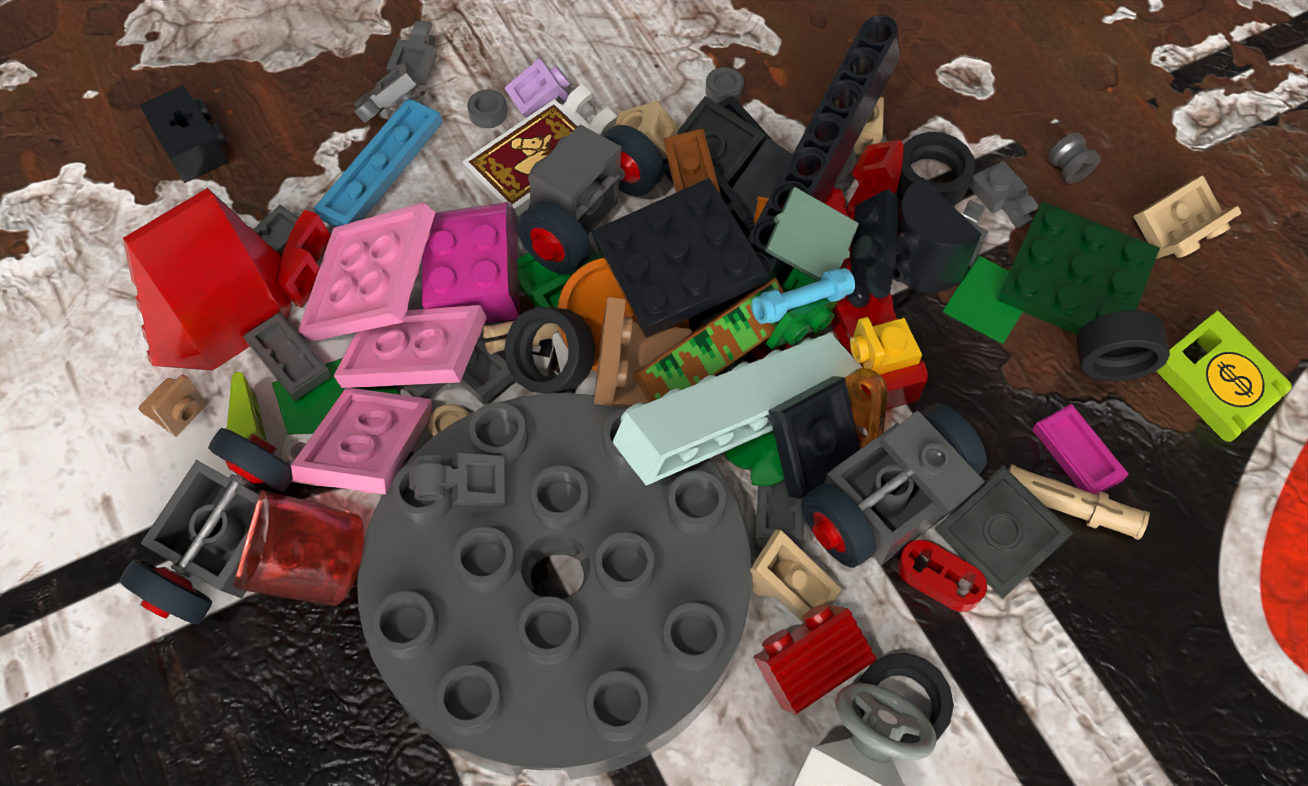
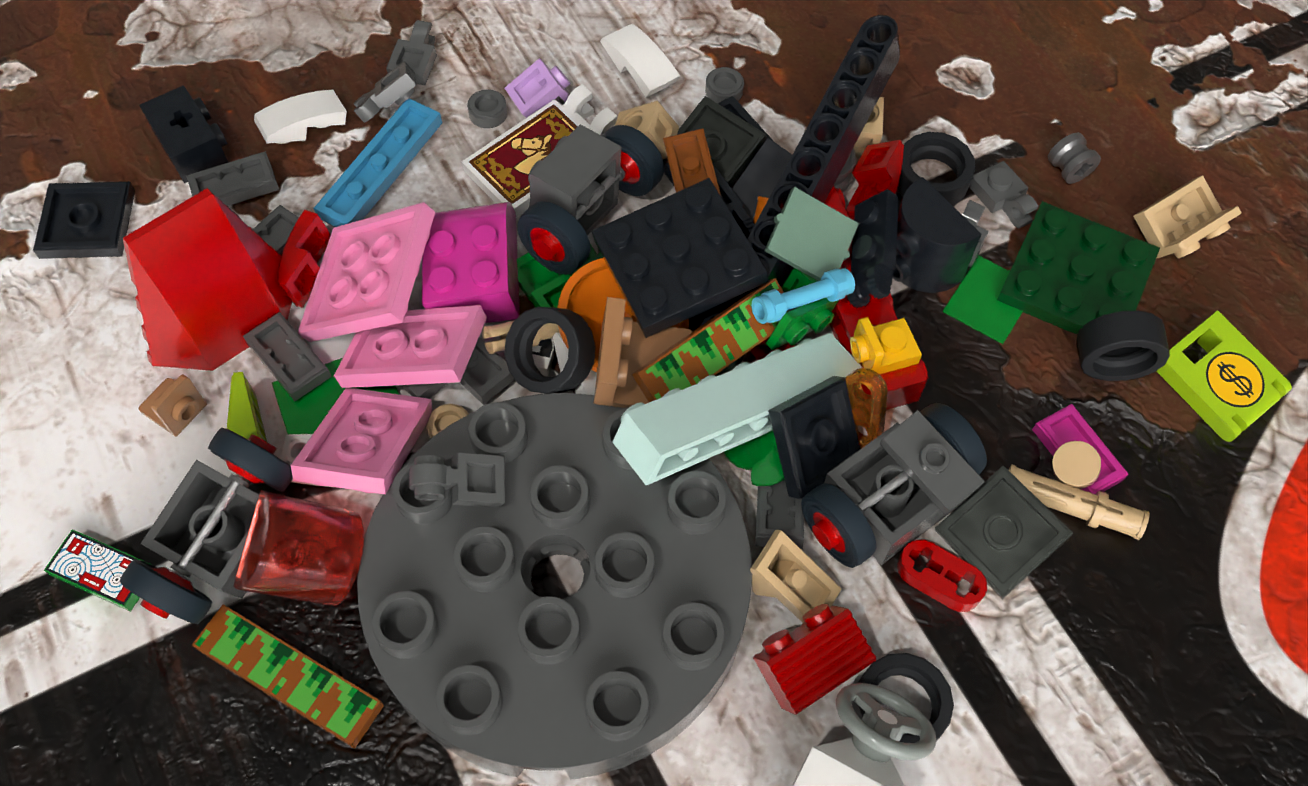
none -> black tile [33,181,135,259]
none -> tile [44,529,152,612]
none -> dark grey plate [186,151,280,206]
none -> tile [192,604,384,749]
none -> white slope [254,89,347,144]
none -> white slope [600,24,680,98]
none -> tan tile [1052,441,1101,489]

